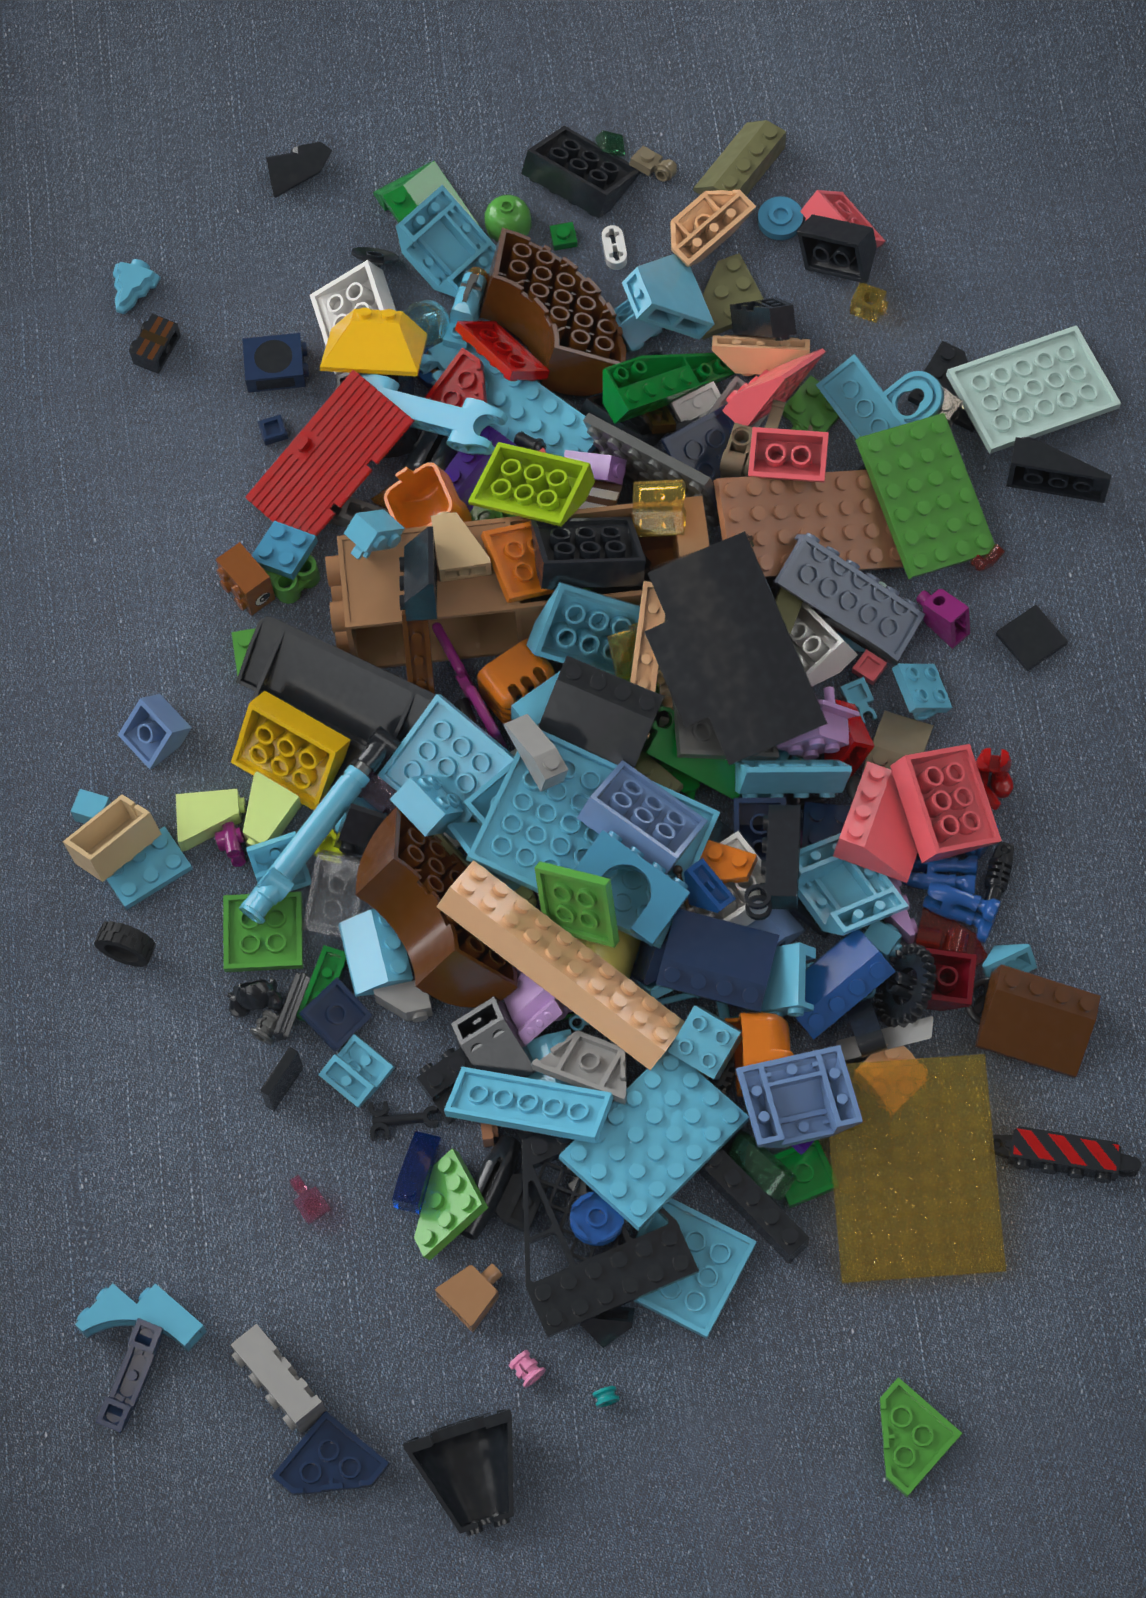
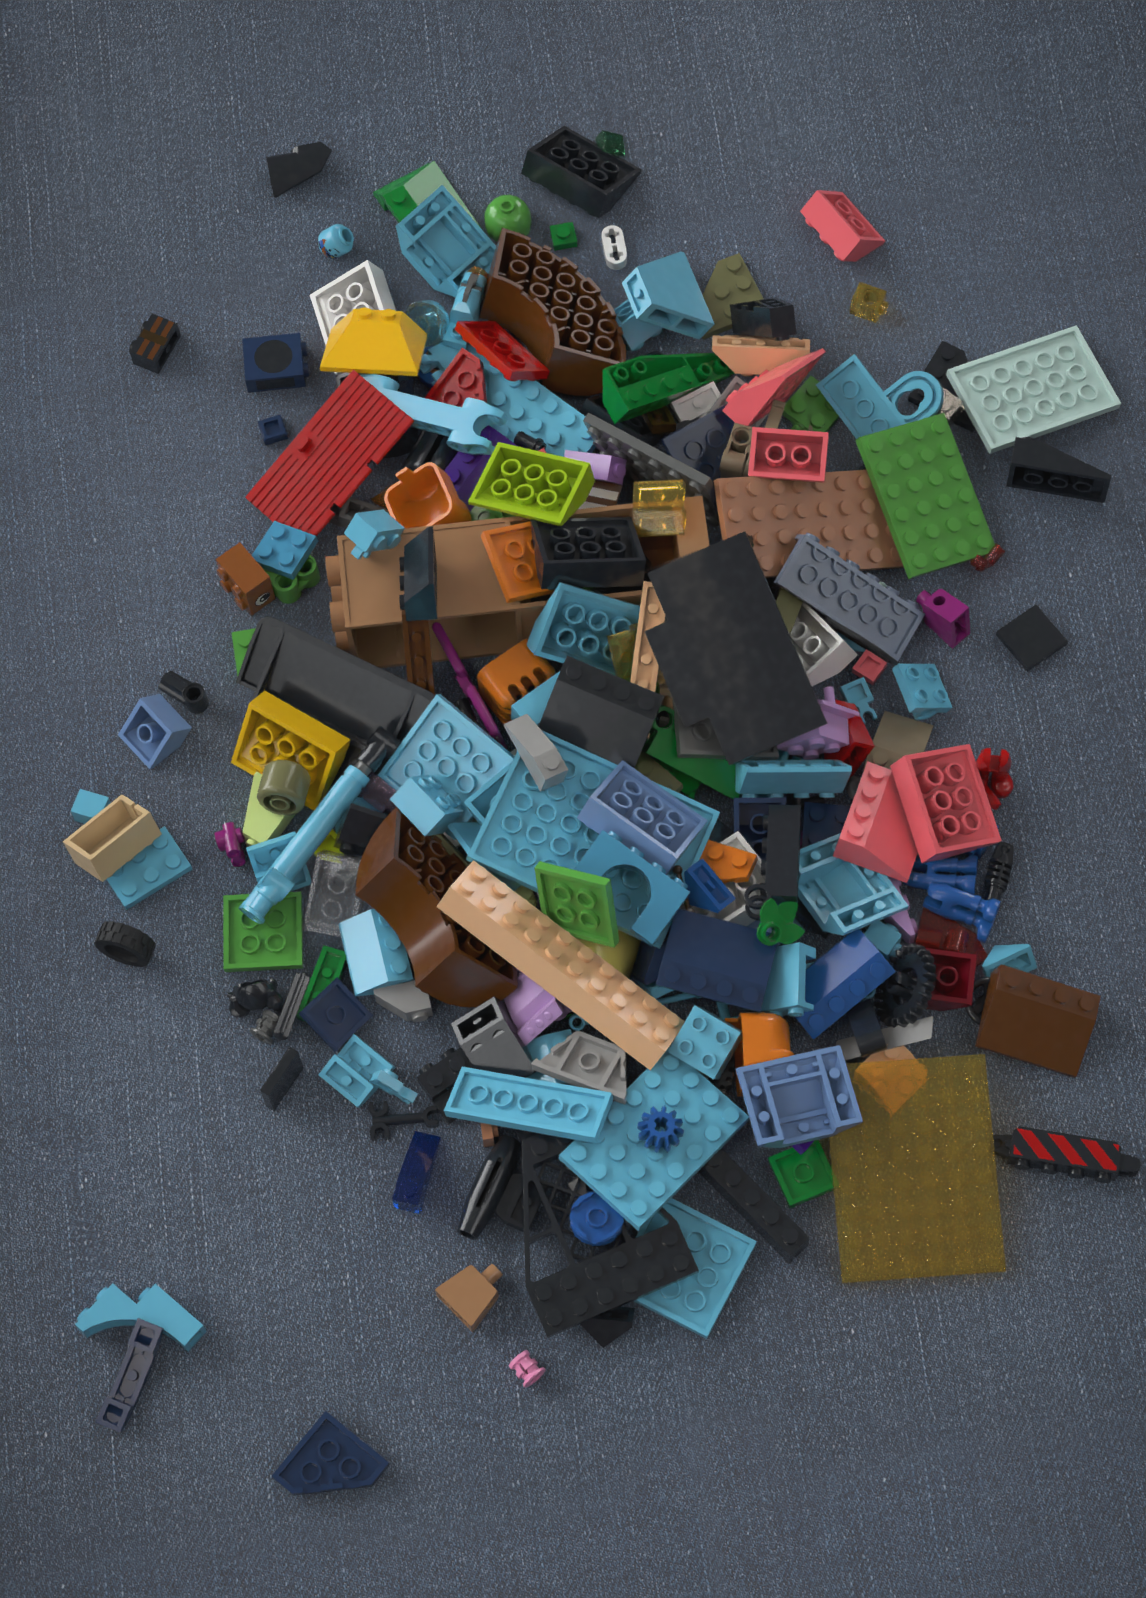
medium azure rock [113,259,161,314] -> none
yellowish green slope [176,789,246,851] -> none
light grey wedge [231,1324,326,1434] -> none
clear pink plate [289,1175,331,1225] -> none
black dish [351,247,399,269] -> none
black cone [403,1409,514,1536] -> none
bright green plate [414,1148,488,1260] -> none
tan slope [431,512,492,582] -> none
teal bush [592,1386,620,1408] -> none
dark tan plate [629,146,677,182] -> none
light nougat wedge [670,190,756,267] -> none
olive slope [693,120,786,196] -> none
clear green beam [725,1131,797,1200] -> none
dark azure piece [758,196,803,240] -> none
black slope [797,214,877,284] -> none
bright green plate [880,1377,962,1497] -> none
none -> black piece [158,671,209,714]
none -> olive head [257,760,311,816]
none -> medium azure head [318,224,354,259]
none -> medium azure plate [369,1069,418,1104]
none -> blue gear [637,1105,684,1153]
none -> green plate [757,898,805,946]

